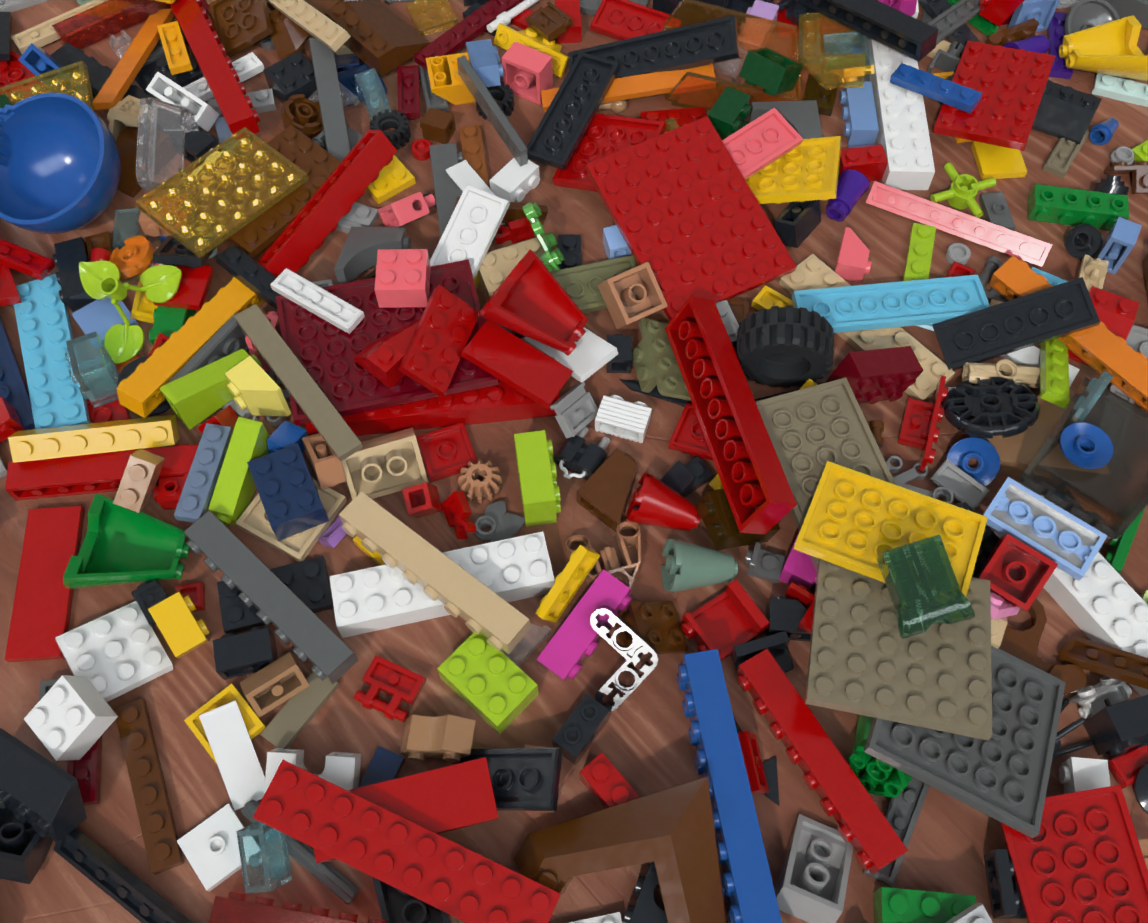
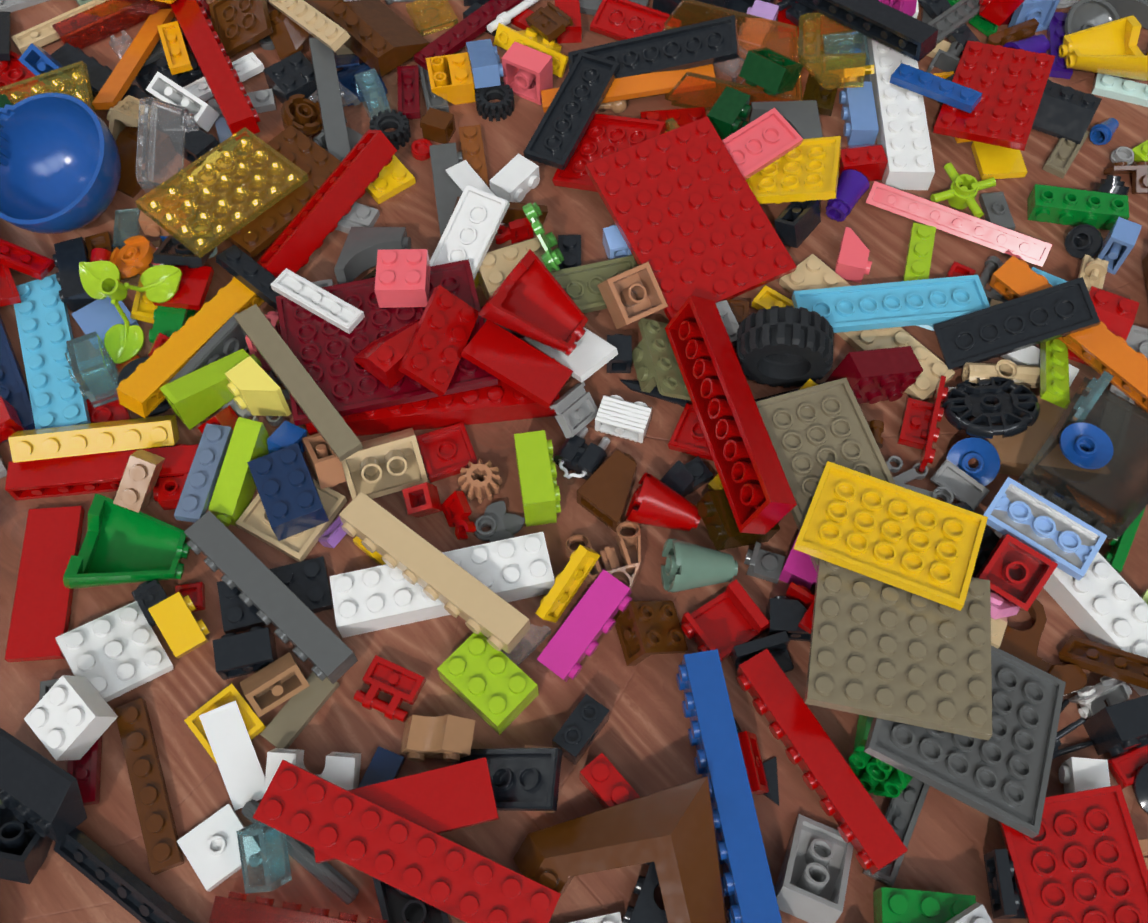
coral torso [377,192,436,227] -> none
dark grey tile [457,56,528,167] -> none
beam [590,605,659,712] -> none
clear green piece [877,534,975,639] -> none
light grey tile [945,243,971,265] -> none

